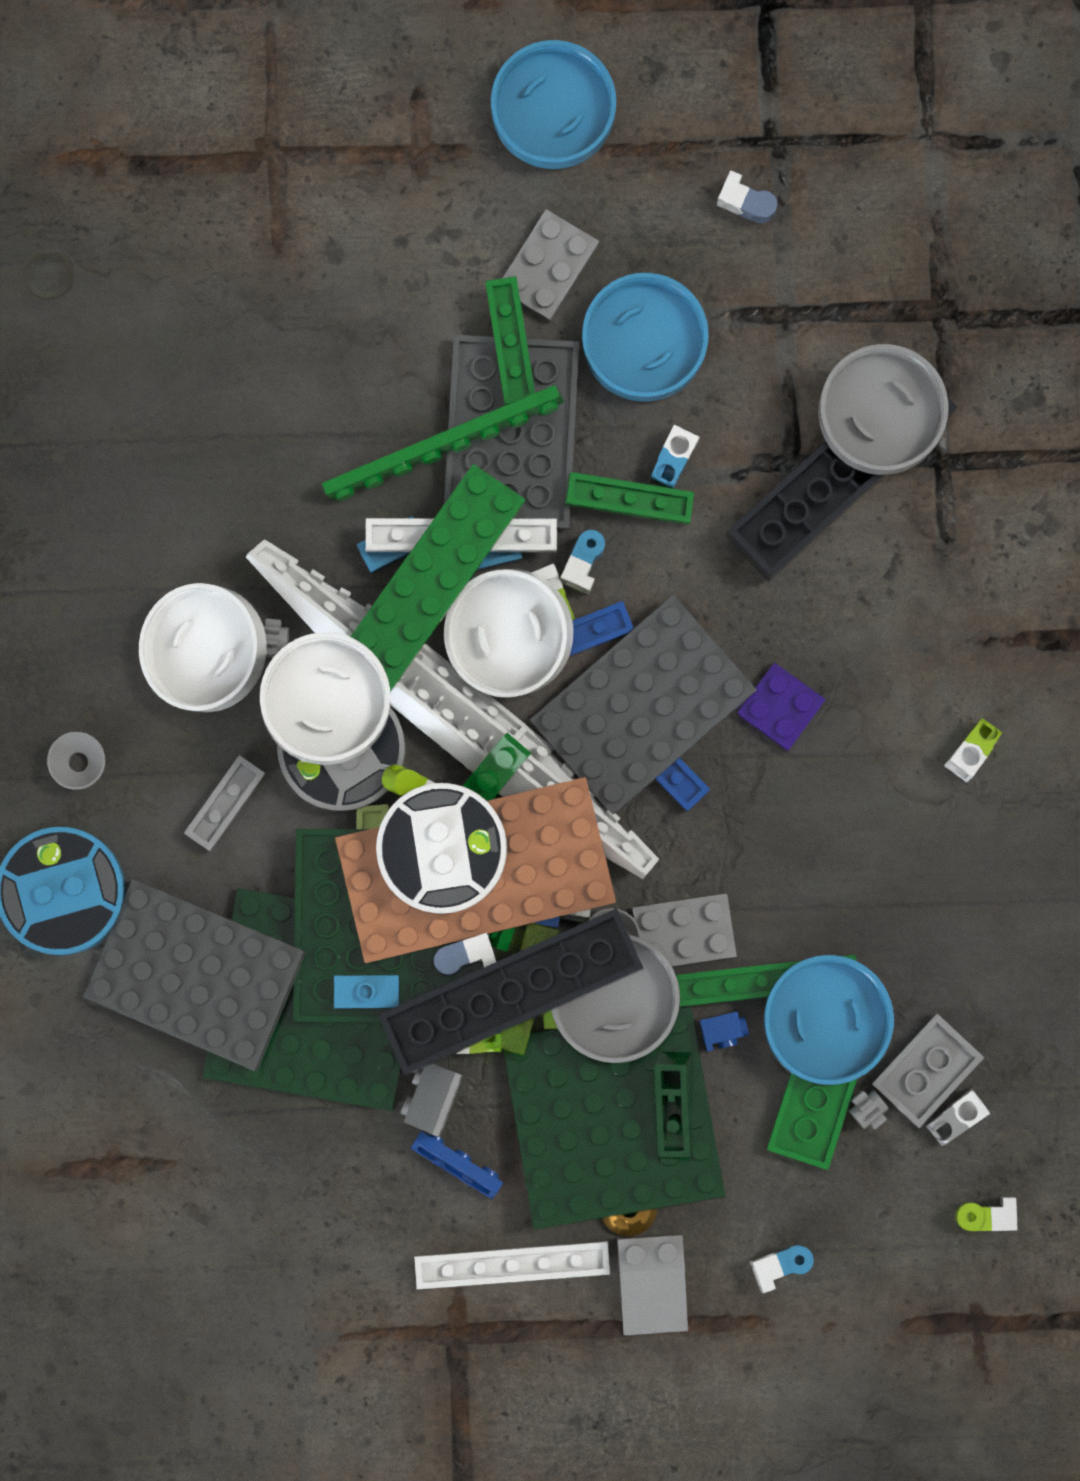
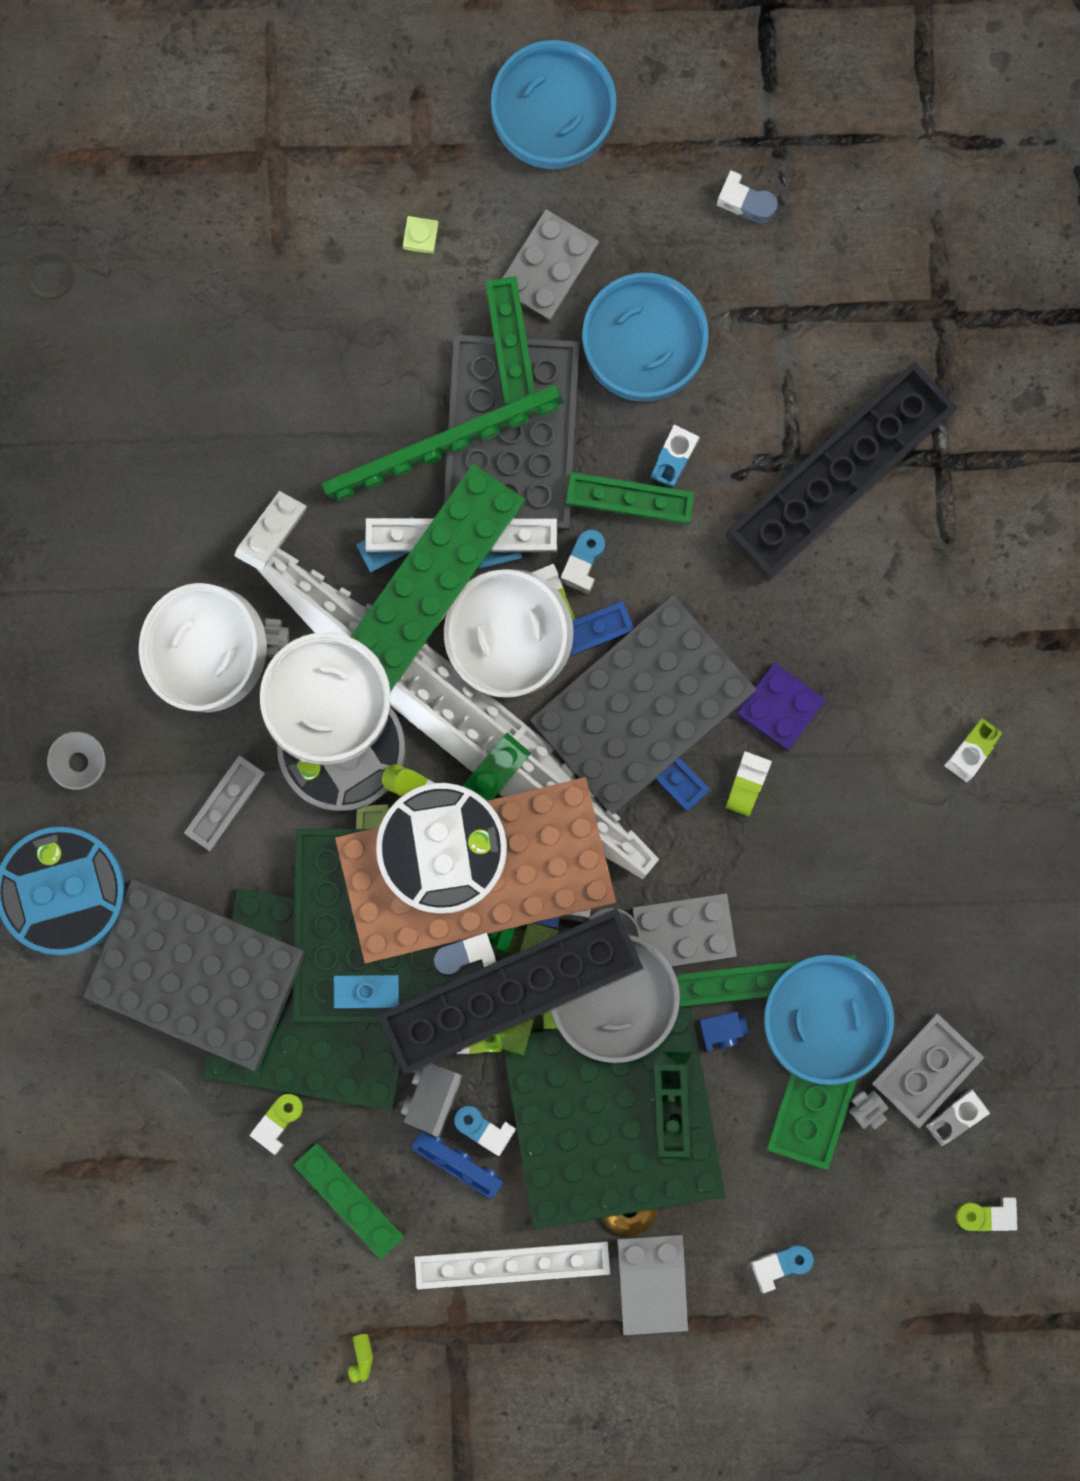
light grey piece [818,344,948,475] -> none
none -> white plate [234,491,307,571]
none -> leg [250,1094,304,1155]
none -> green plate [293,1143,405,1259]
none -> lime arm [348,1334,373,1383]
none -> yellowish green plate [403,216,439,254]
none -> leg [454,1106,517,1156]
none -> leg [725,751,772,817]

